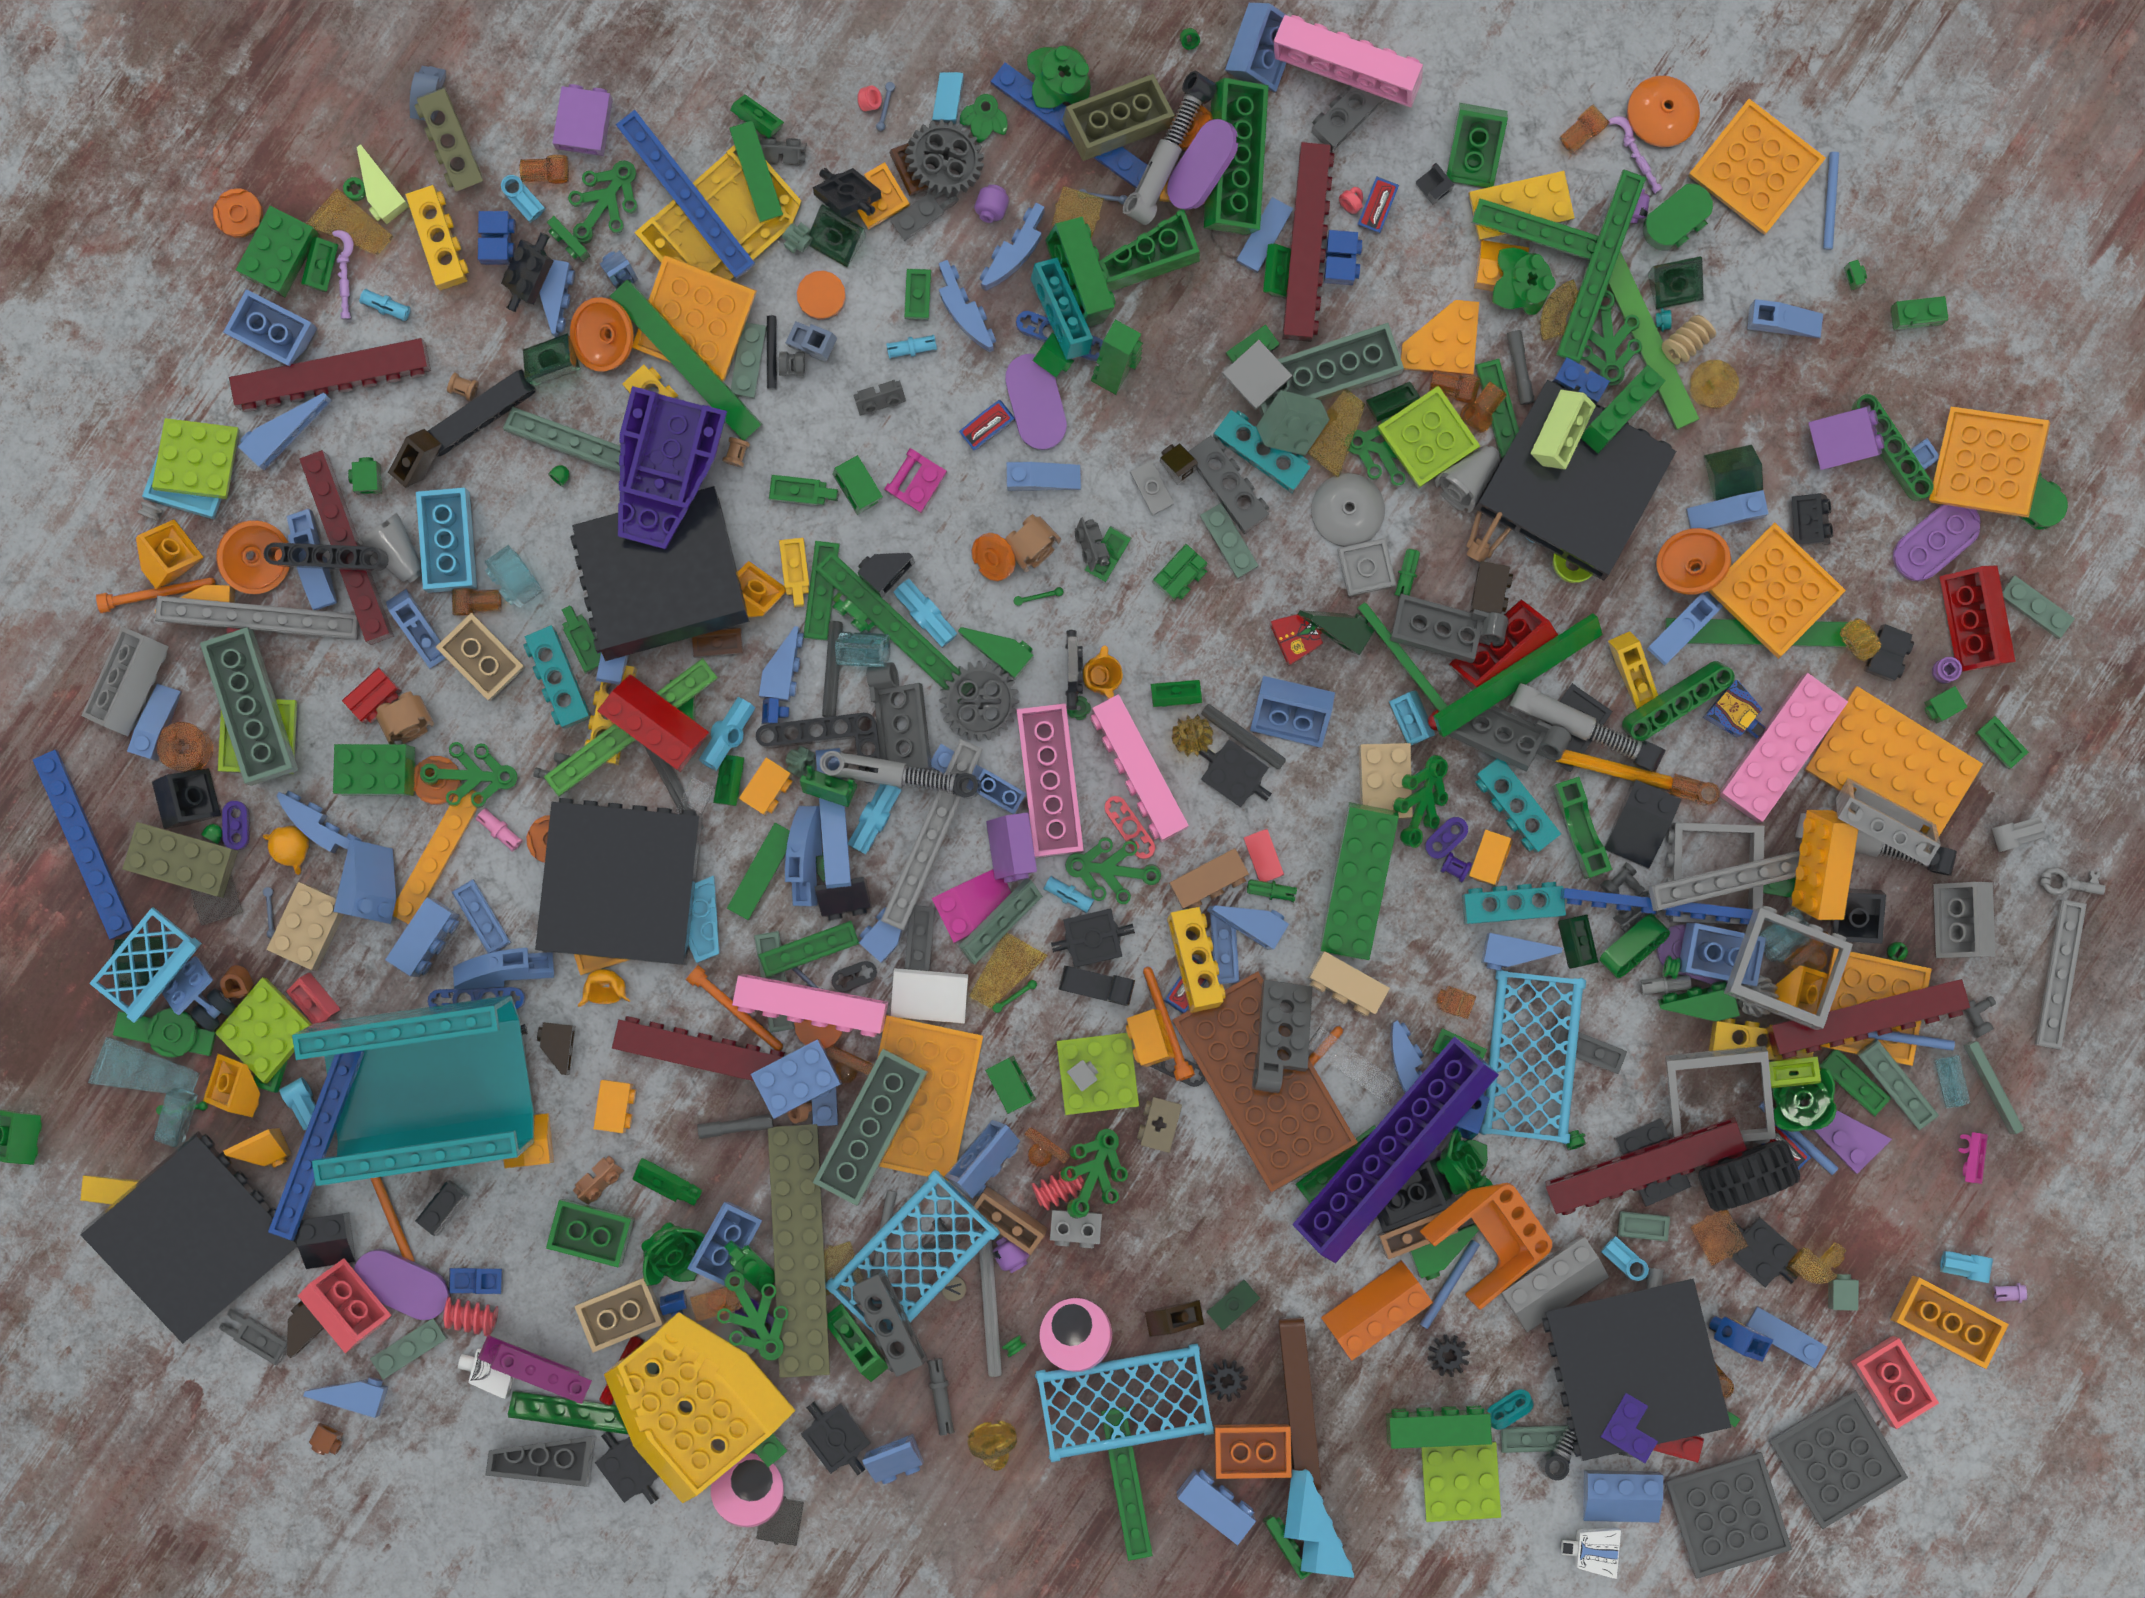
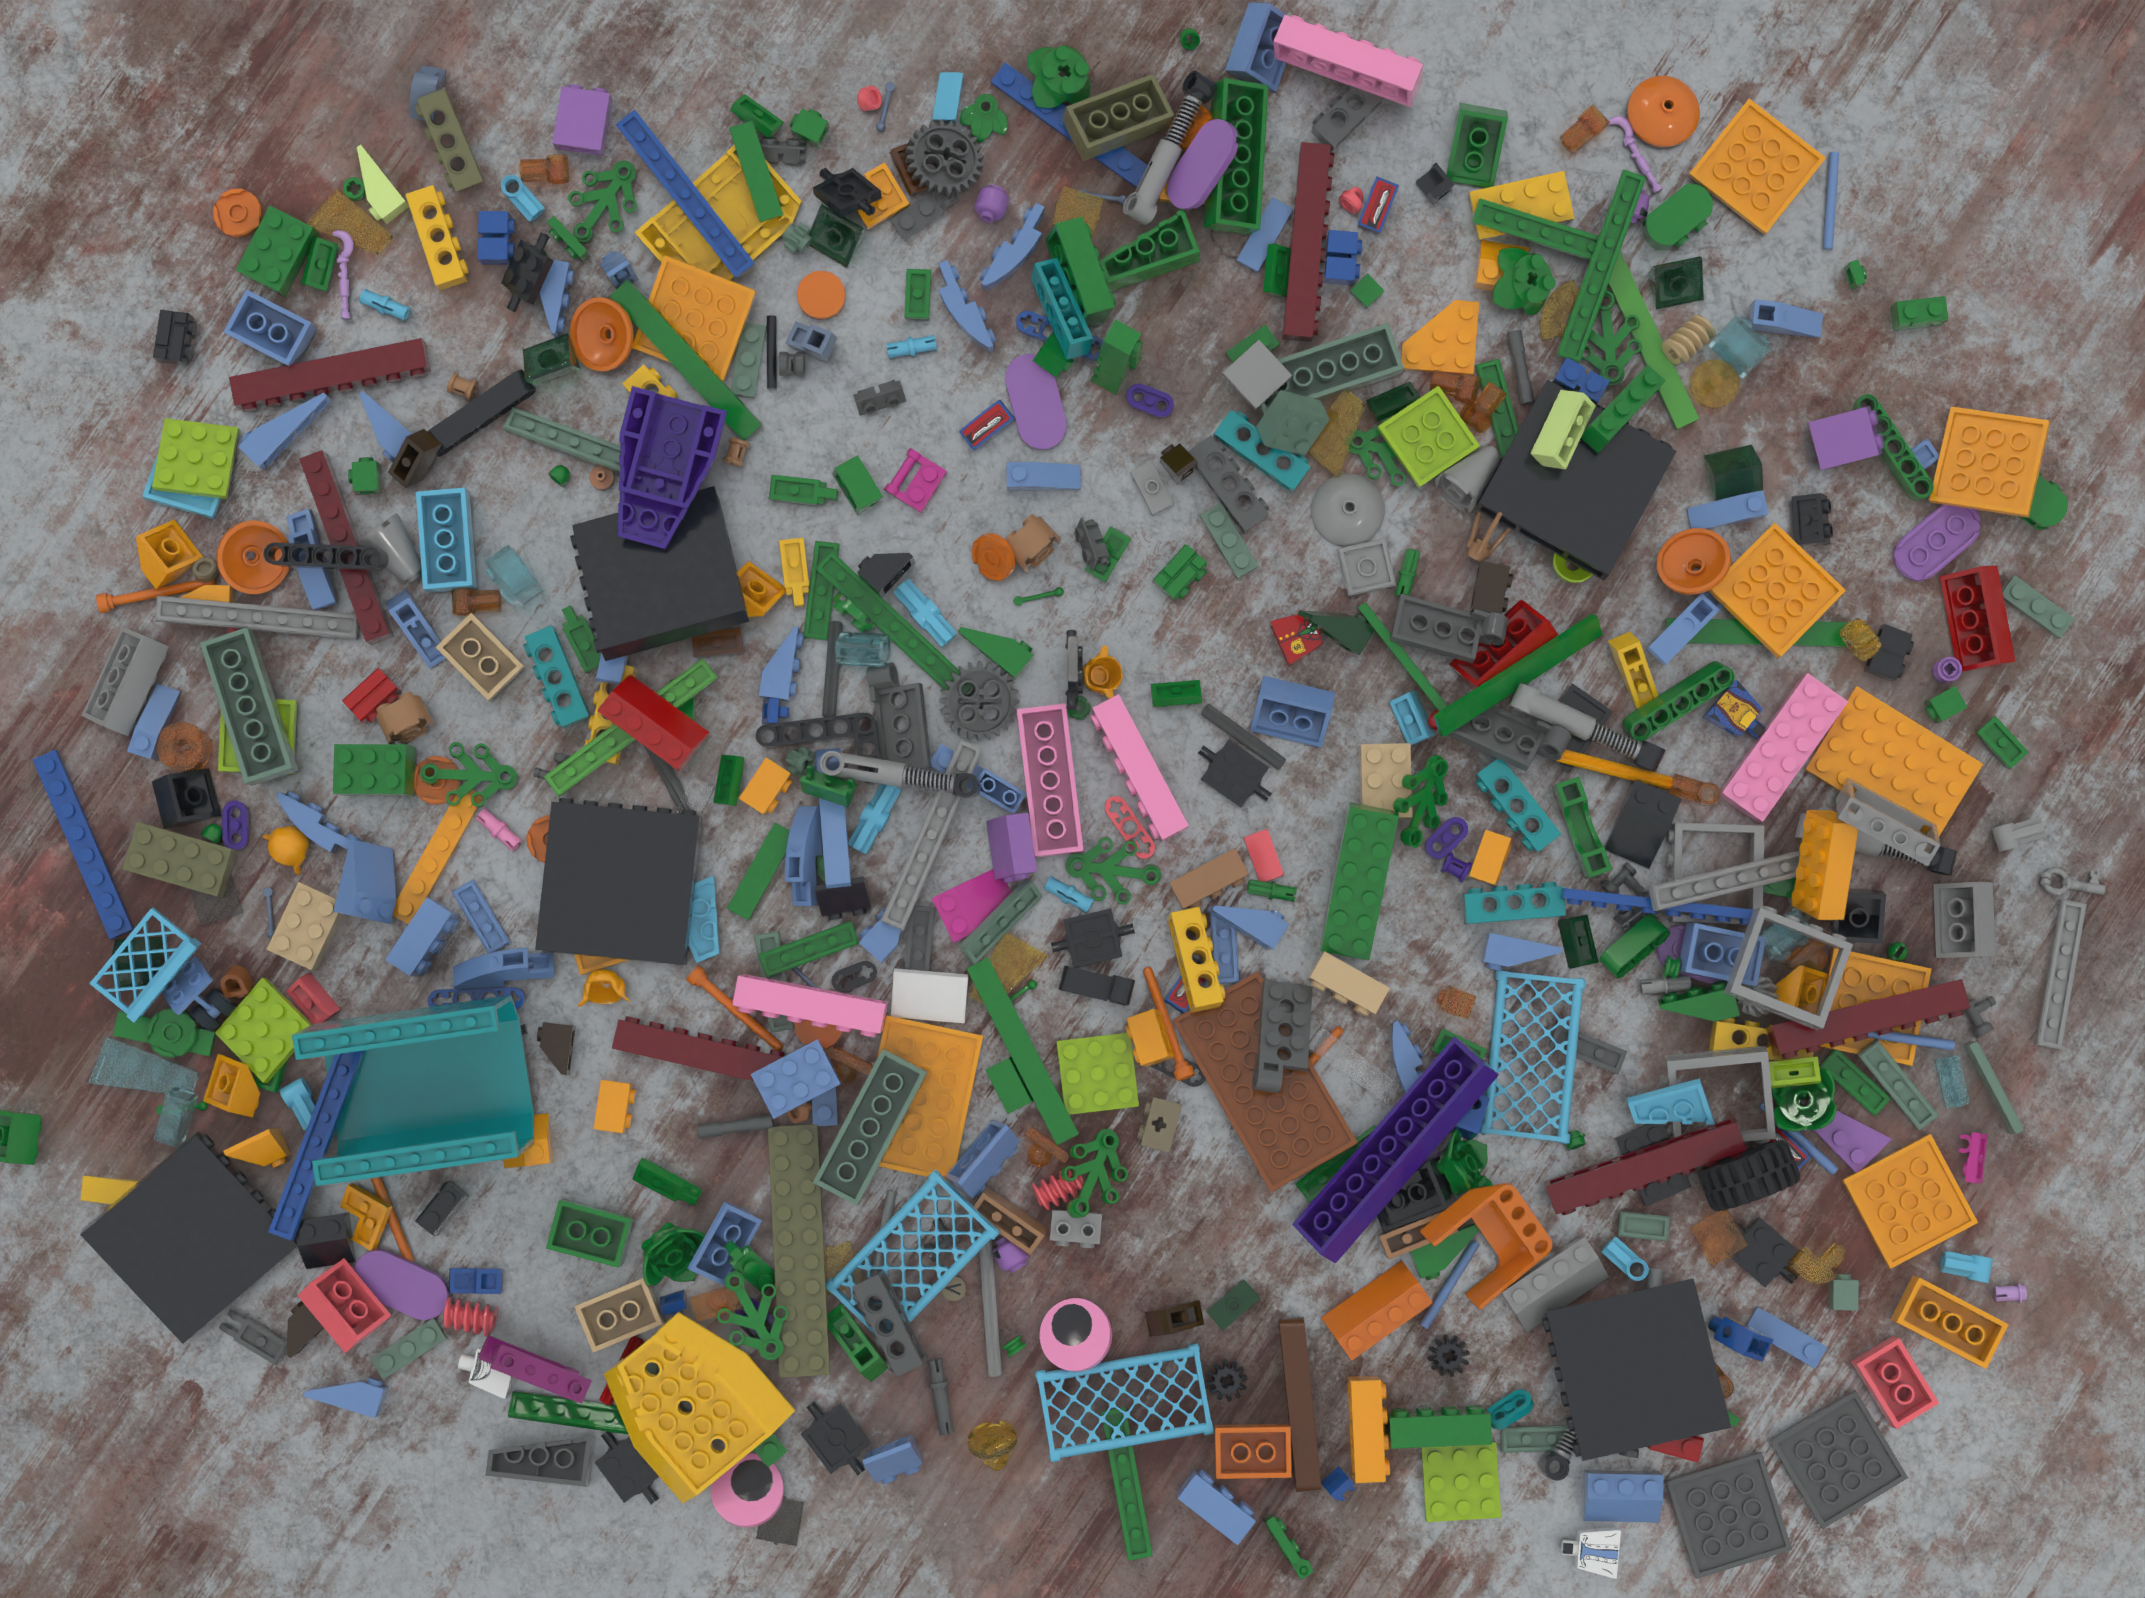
light grey bush [137,501,163,521] -> none
dark orange plate [309,1423,343,1455] -> none
nougat hinge [573,1156,624,1205] -> none
medium azure piece [699,697,755,771] -> none
light grey plate [1067,1060,1099,1091] -> none
clear yellow gear [1172,714,1214,757] -> none
medium azure slope [1284,1469,1354,1578] -> none
dark purple plate [1600,1393,1658,1464] -> none
teal plate [1656,308,1672,332] -> none
none -> black brick [153,310,197,366]
none -> dark tan tile [192,557,219,583]
none -> light orange plate [340,1183,393,1251]
none -> medium blue slope [359,390,412,462]
none -> nougat tile [589,466,615,491]
none -> green brick [790,108,830,149]
none -> green tile [966,957,1079,1145]
none -> dark purple plate [1126,384,1174,418]
none -> blue tile [1321,1466,1355,1501]
none -> light orange brick [1347,1376,1390,1483]
none -> green tile [1350,273,1384,309]
none -> medium azure wing [1627,1078,1715,1125]
none -> clear light blue brick [1708,315,1772,379]
none -> light orange plate [1842,1134,1978,1269]

